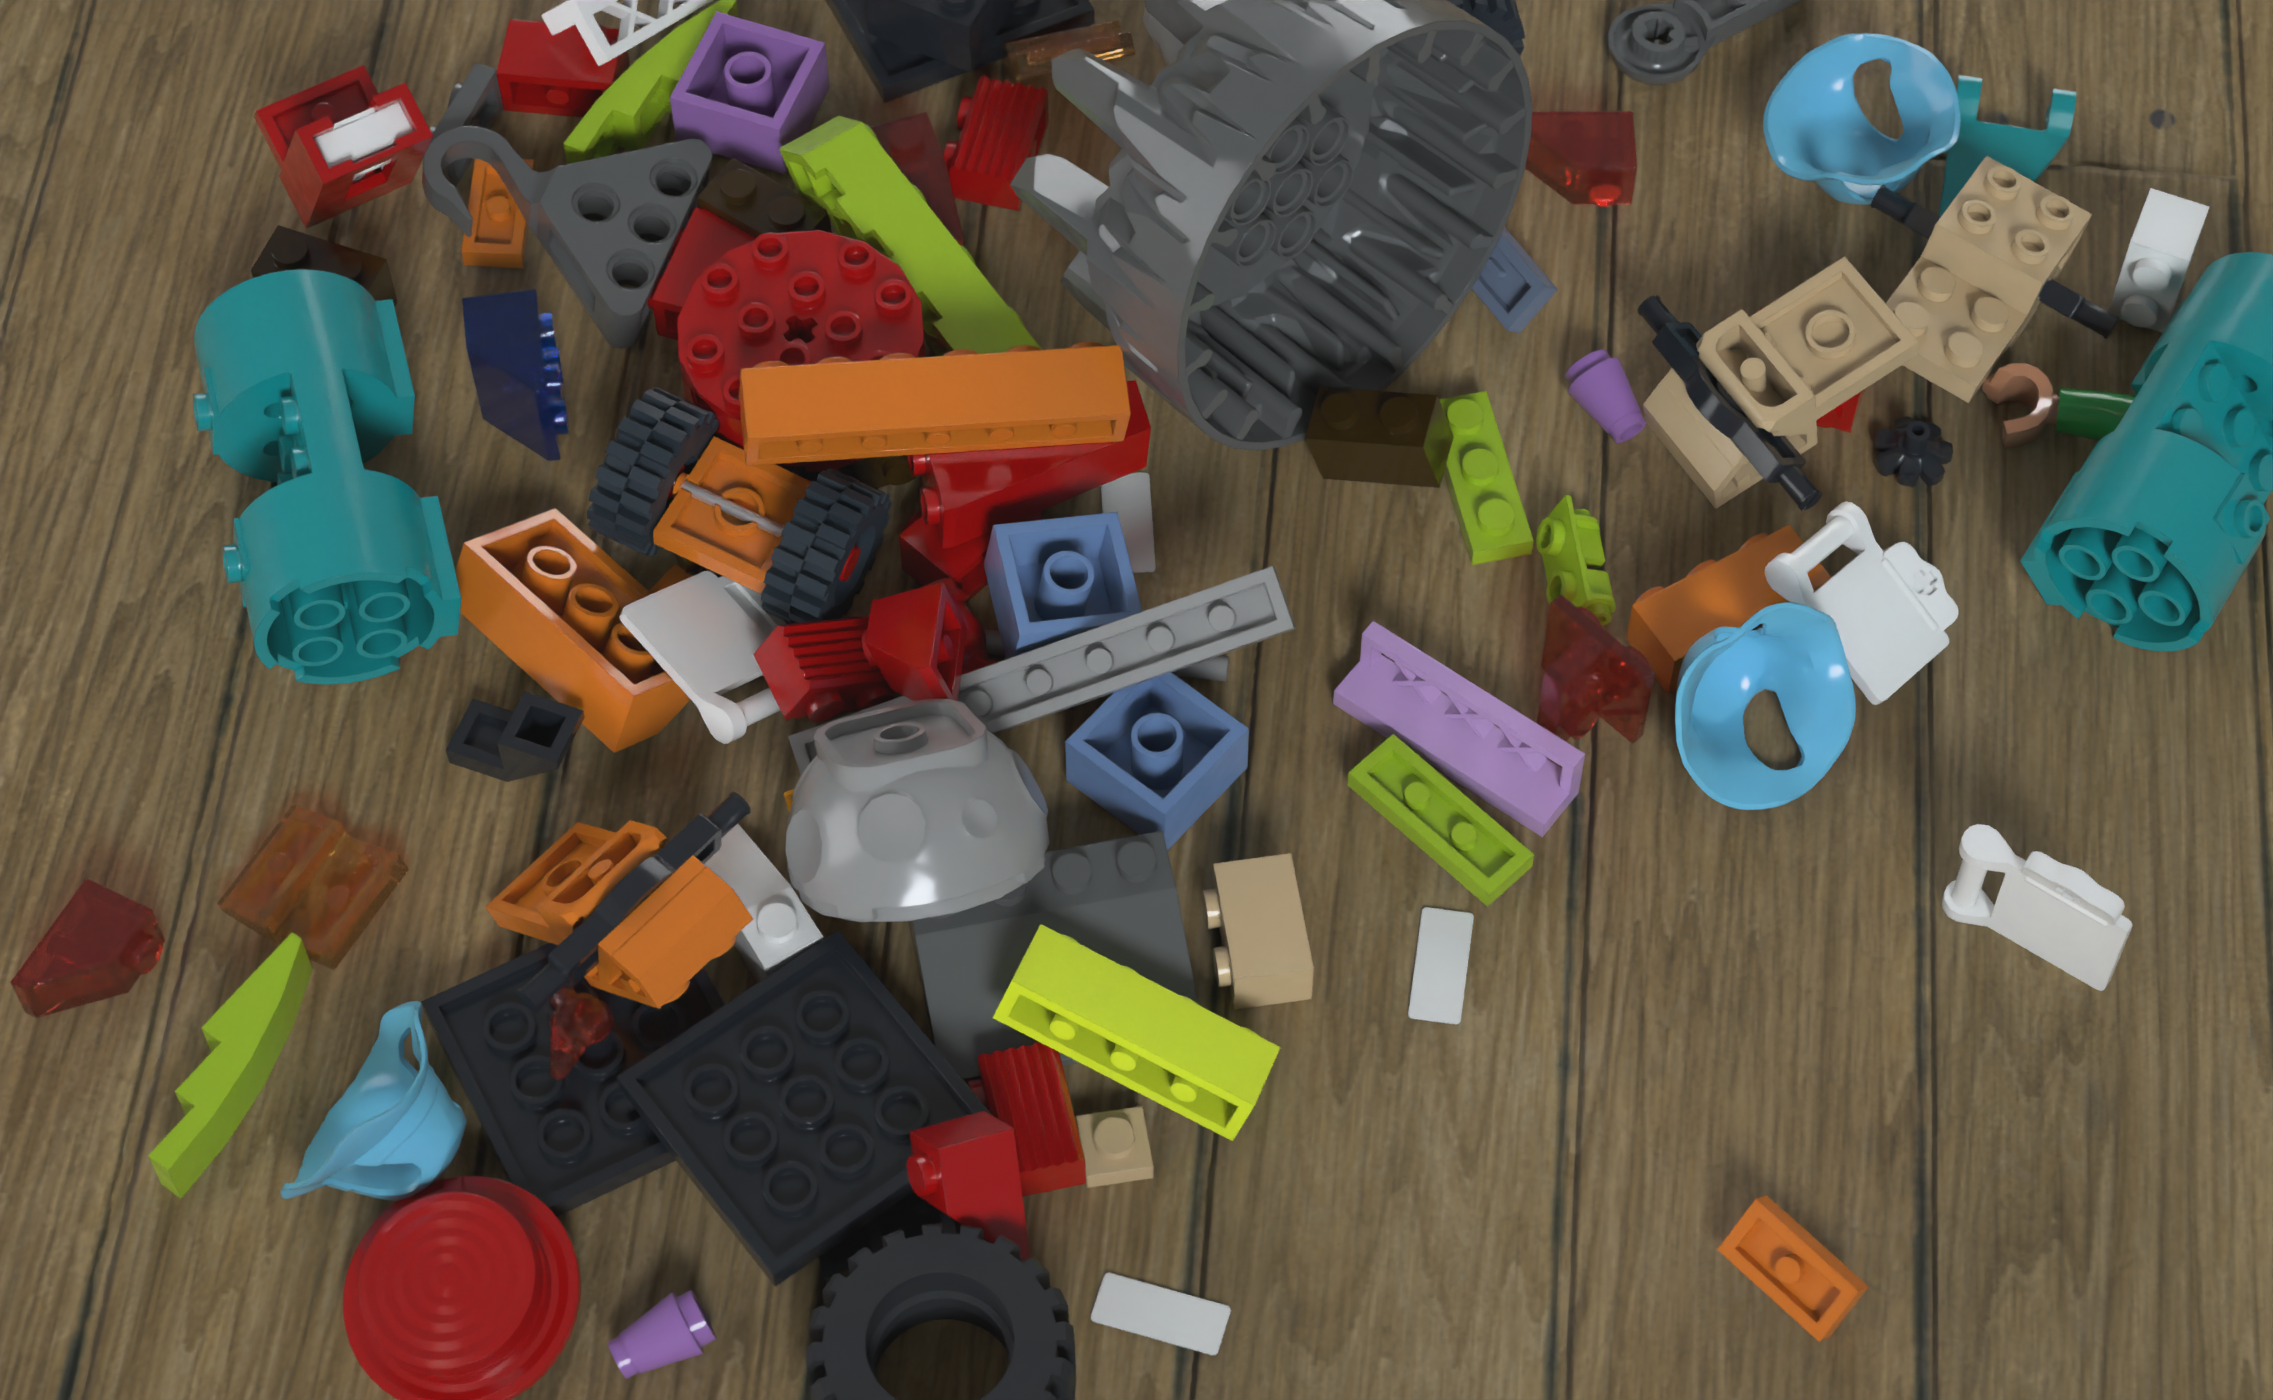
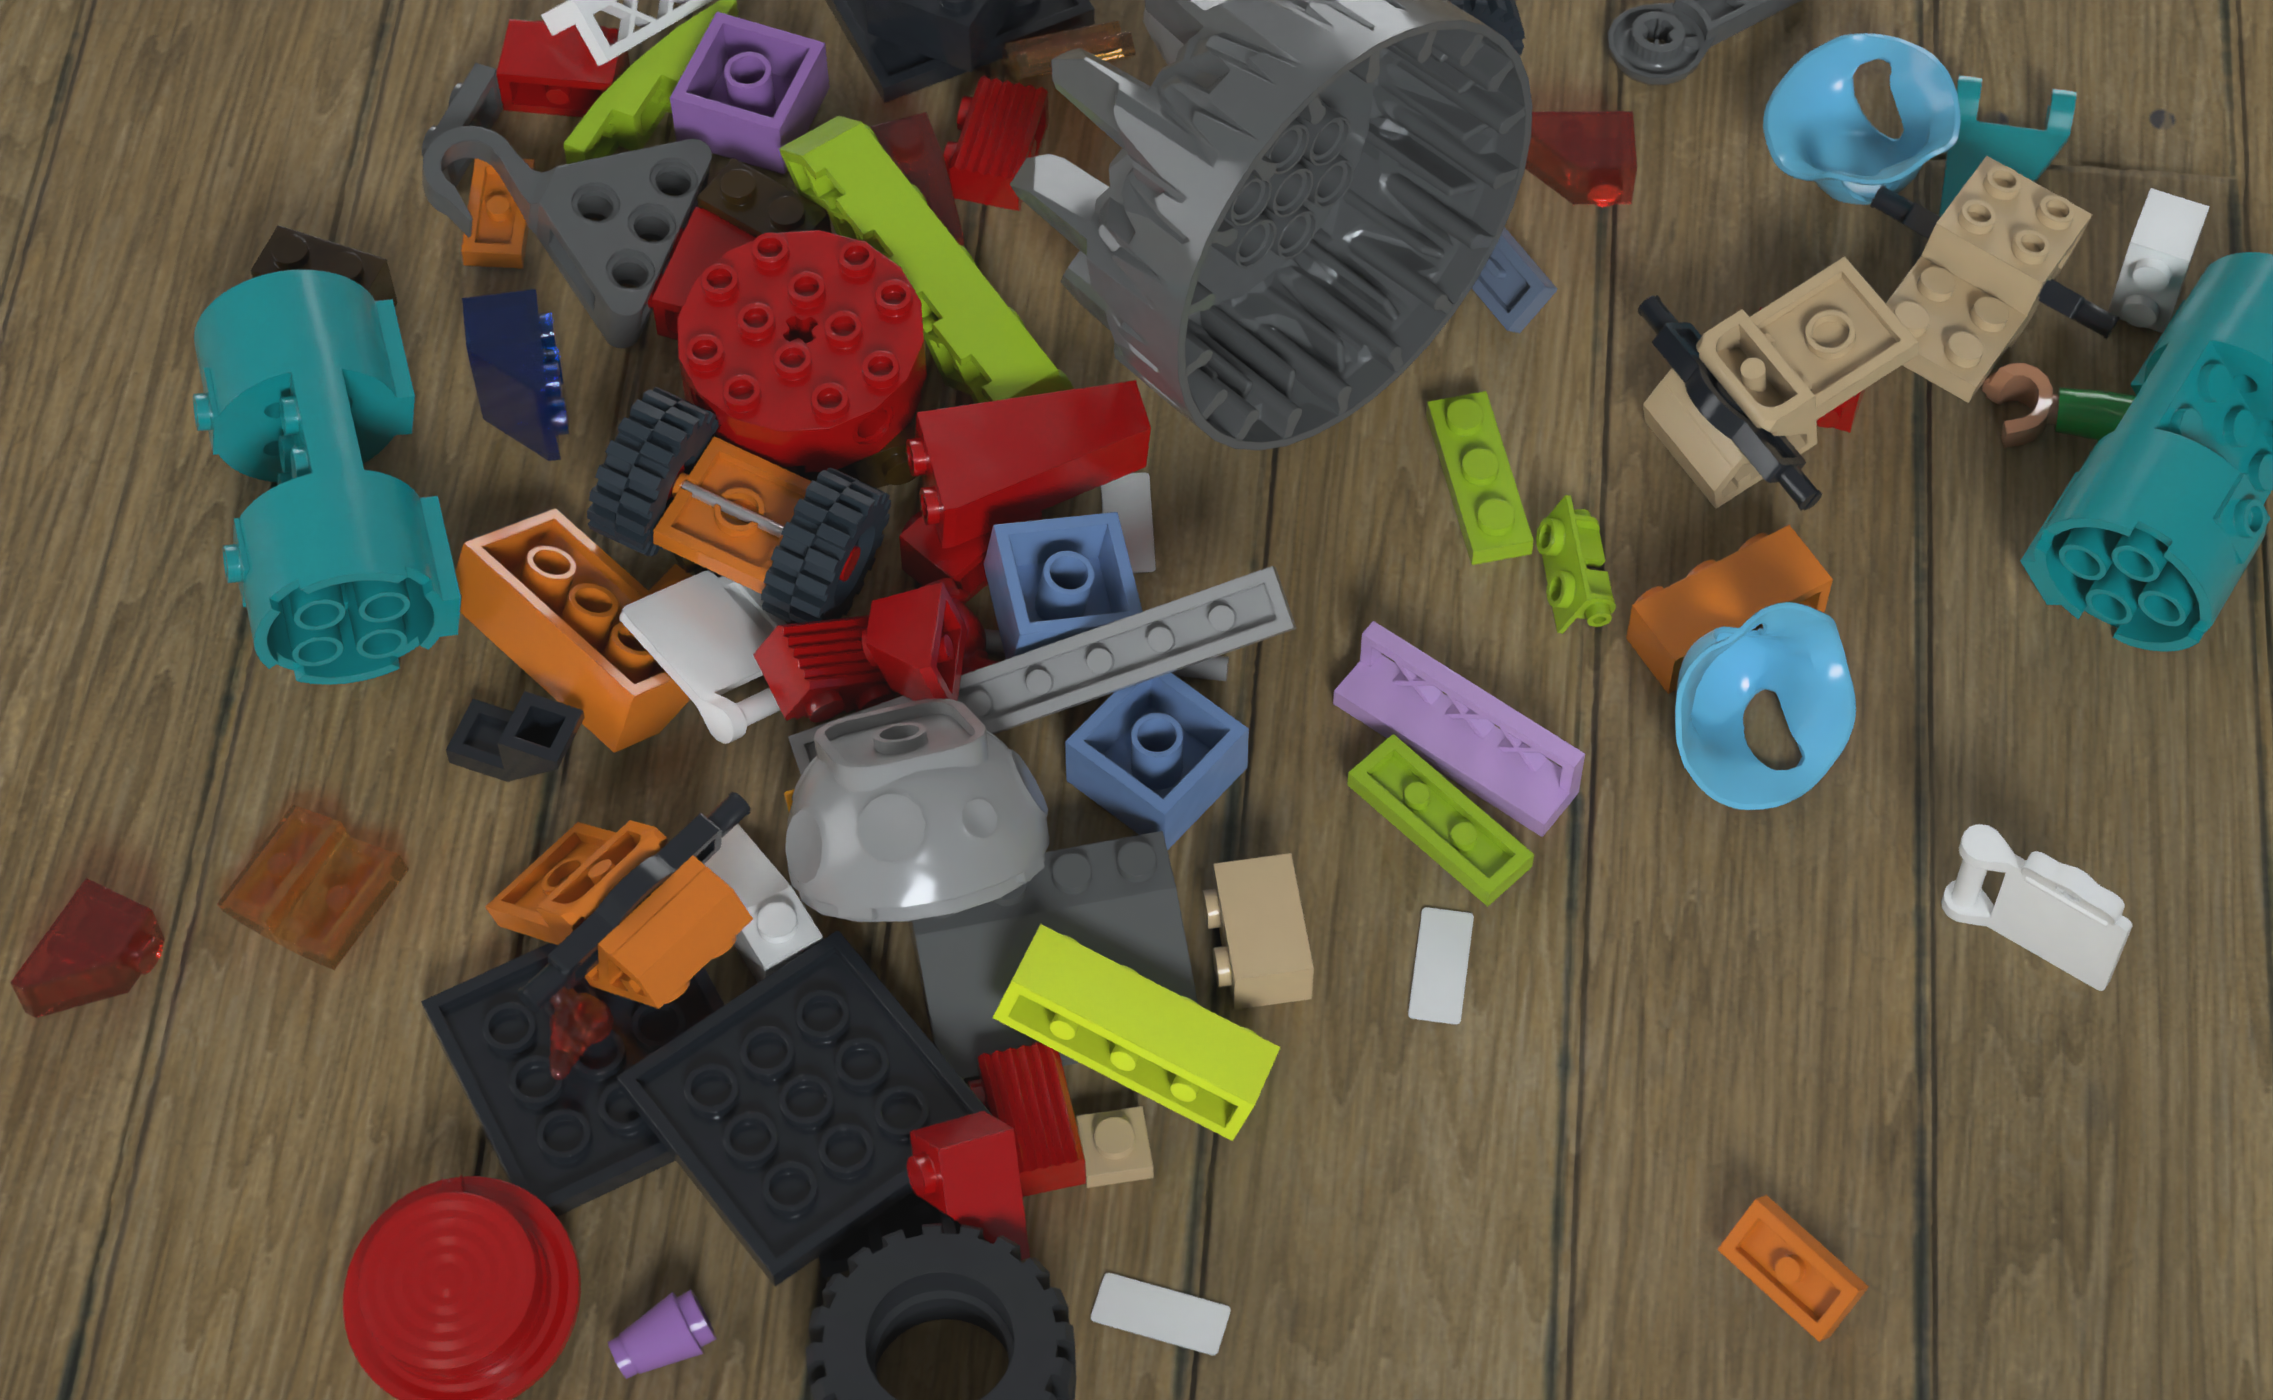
lime slope [148,932,313,1199] -> none
red brick [254,65,433,229] -> none
medium azure piece [280,1001,467,1201] -> none
orange brick [739,341,1131,466] -> none
dark brown brick [1305,387,1454,488] -> none
clear red bracket [1537,595,1655,743] -> none
medium lavender cone [1565,349,1647,443] -> none
white piece [1764,501,1959,705] -> none
black plant [1874,417,1953,487] -> none

